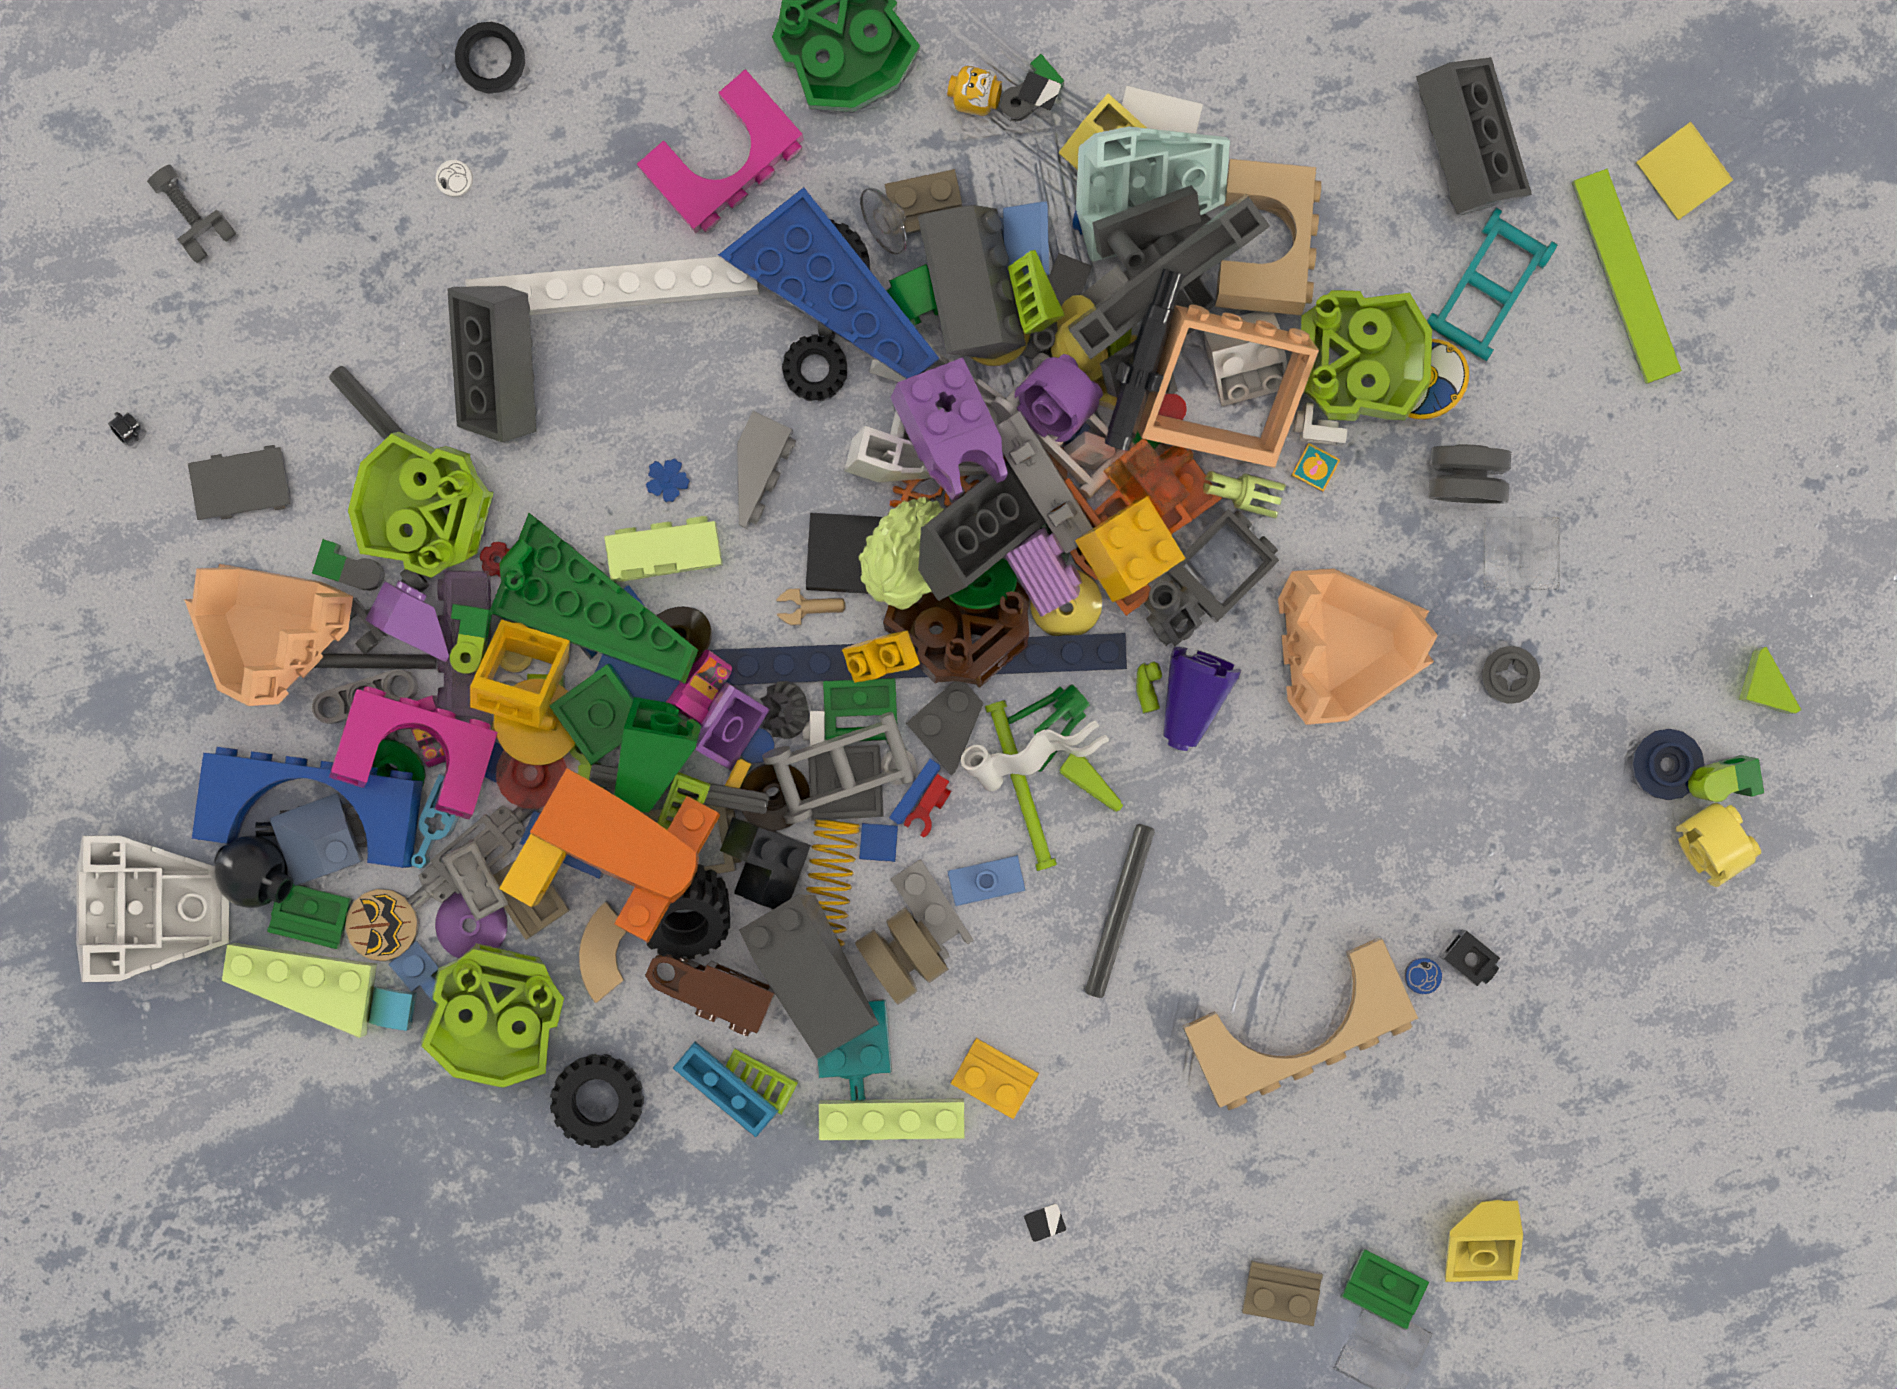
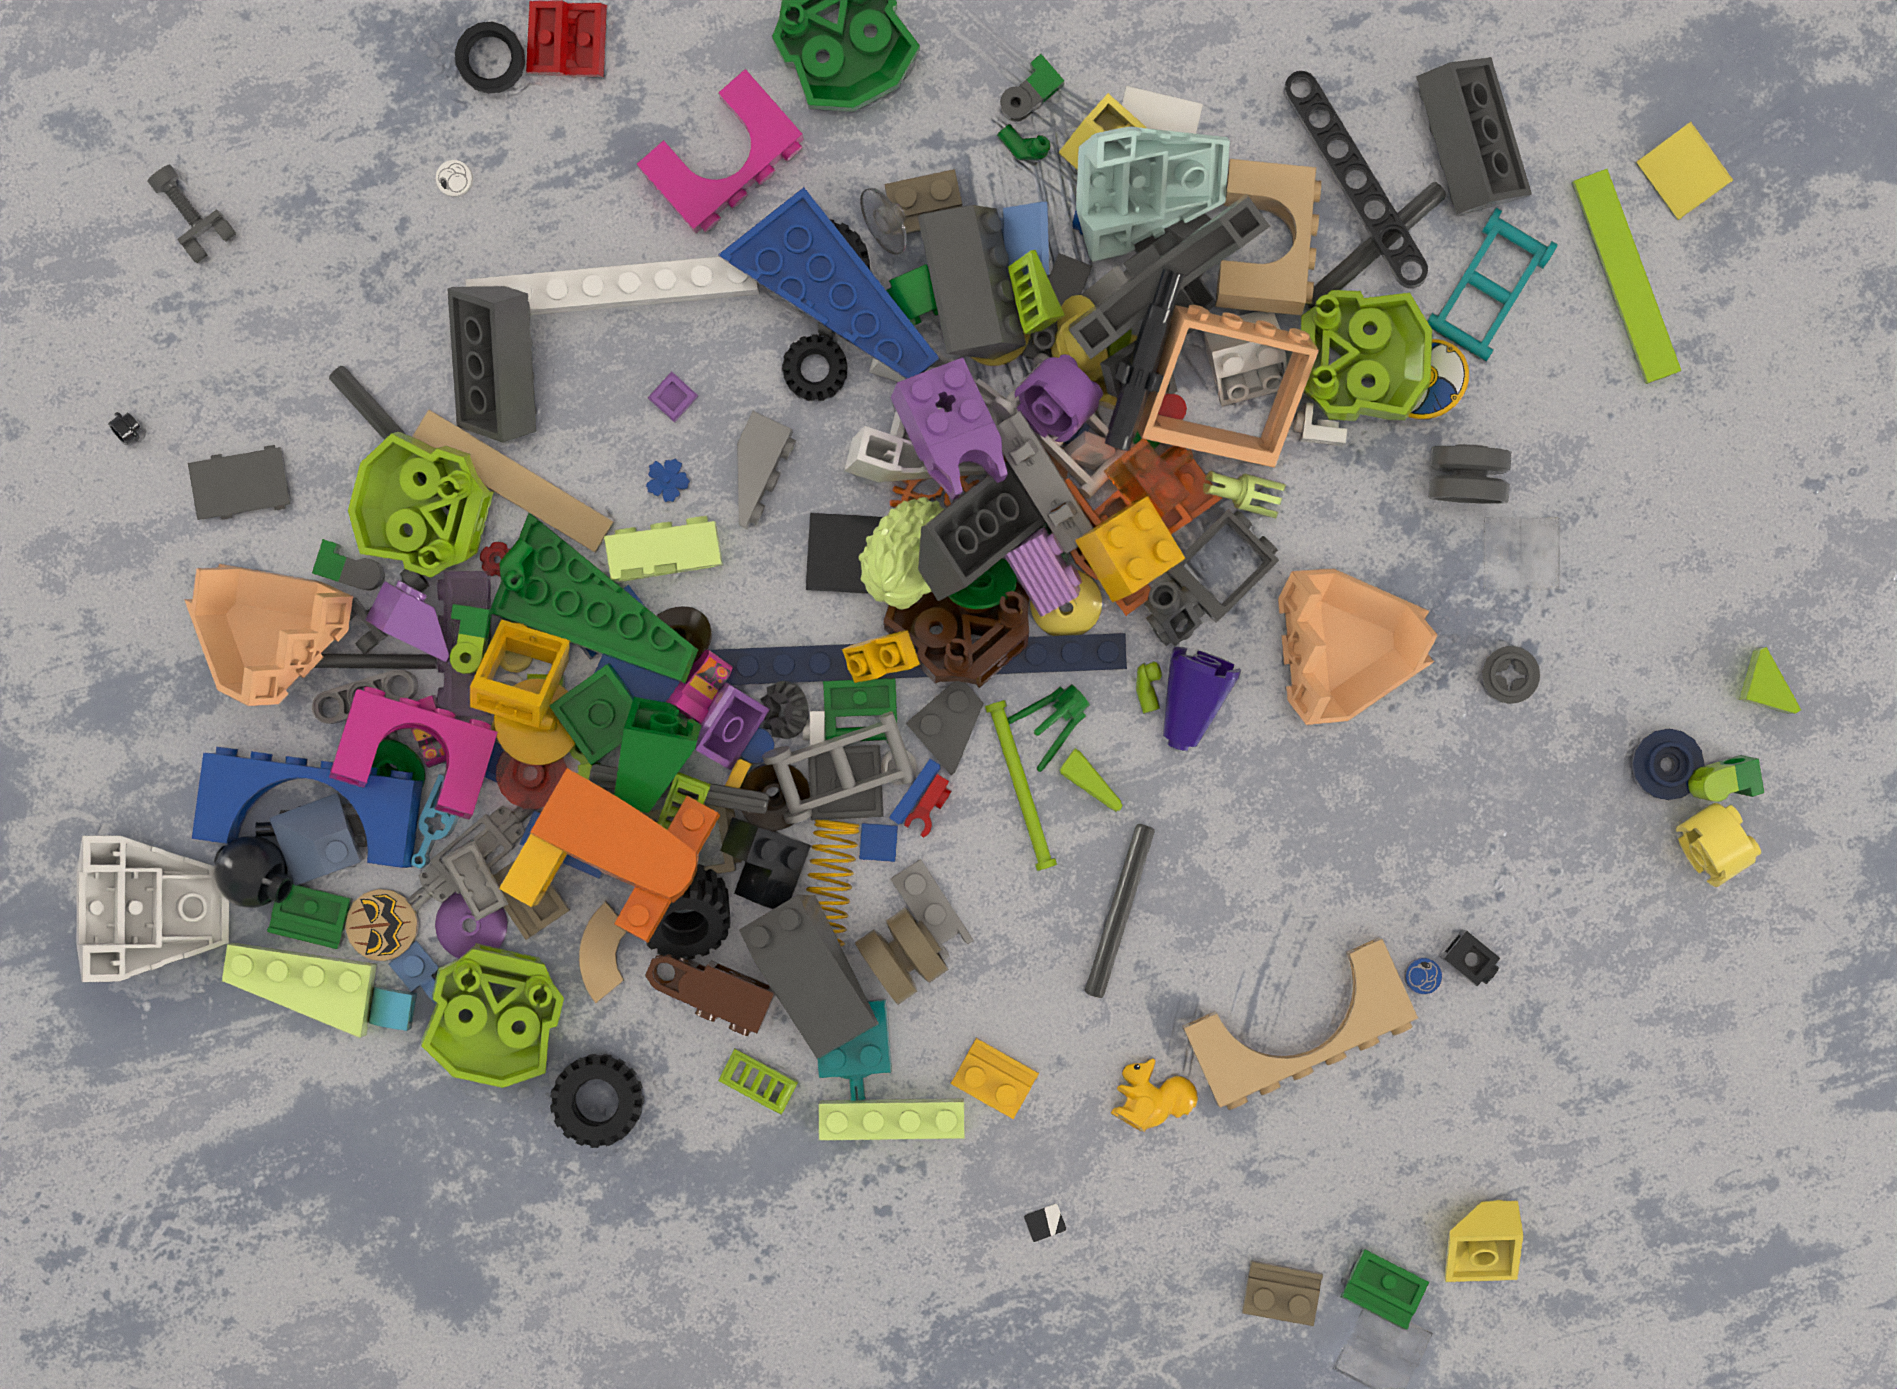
dark azure slope [673,1041,778,1137] -> none
tan bar [776,588,845,625] -> none
yellow head [947,65,1002,116] -> none
medium blue plate [947,855,1026,906] -> none
white flag [961,721,1109,791] -> none
black sticker [1018,72,1061,110] -> none
dark grey piece [1092,185,1201,270] -> none
tile [1291,443,1340,492] -> none
none -> tan tile [412,410,614,553]
none -> red slope [526,0,607,77]
none -> medium lavender tile [647,371,699,423]
none -> green arm [997,124,1051,161]
none -> yellow animal [1111,1058,1198,1132]
none -> black beam [1285,71,1428,289]
none -> dark grey axle [1306,182,1446,309]

